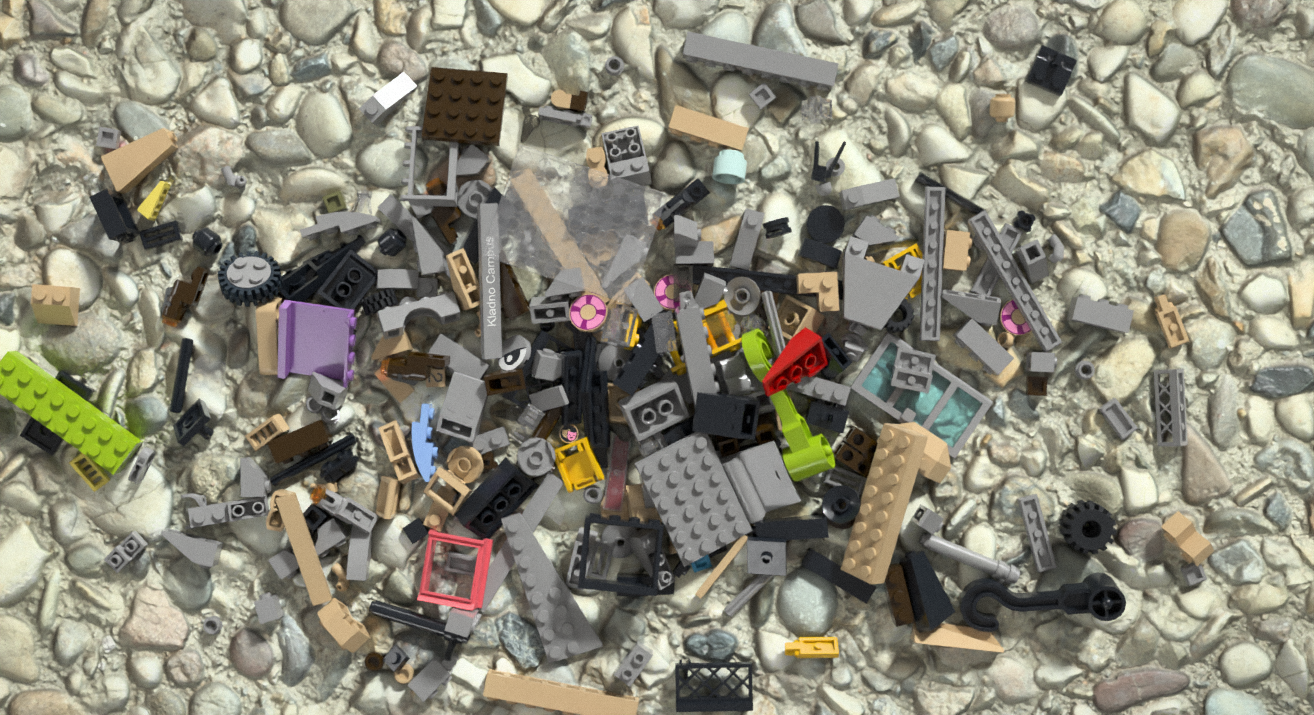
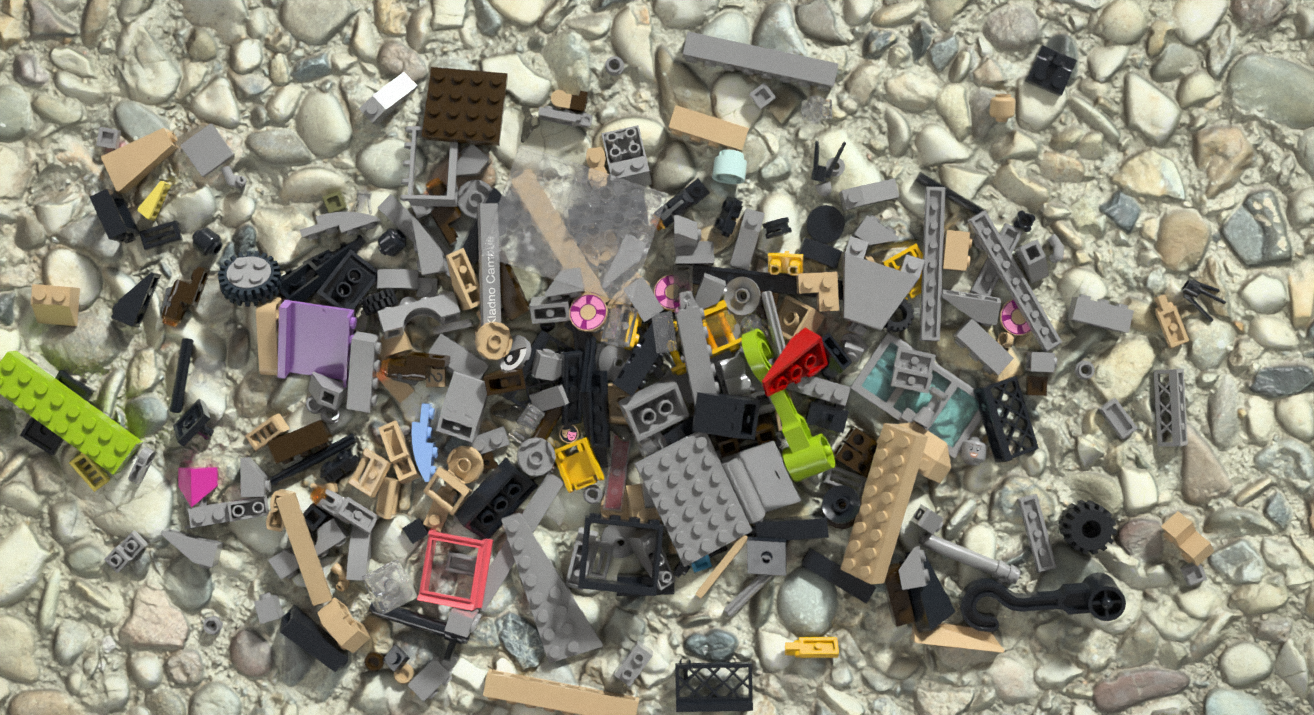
none -> black slope [111,272,161,327]
none -> dark pink slope [178,467,218,508]
none -> light grey tile [180,123,235,177]
none -> black slope [280,604,348,672]
none -> light grey brick [347,332,382,413]
none -> tan plate [348,448,392,497]
none -> clear slope [362,559,418,615]
none -> clear tile [432,319,474,335]
none -> tan tile [475,321,513,361]
none -> black hinge [714,197,743,238]
none -> yellow hips [768,251,803,276]
none -> light grey slope [899,546,930,590]
none -> light grey piece [912,386,948,429]
none -> light grey head [960,437,987,466]
none -> black fence [973,376,1039,463]
none -> black plant [1181,279,1226,322]

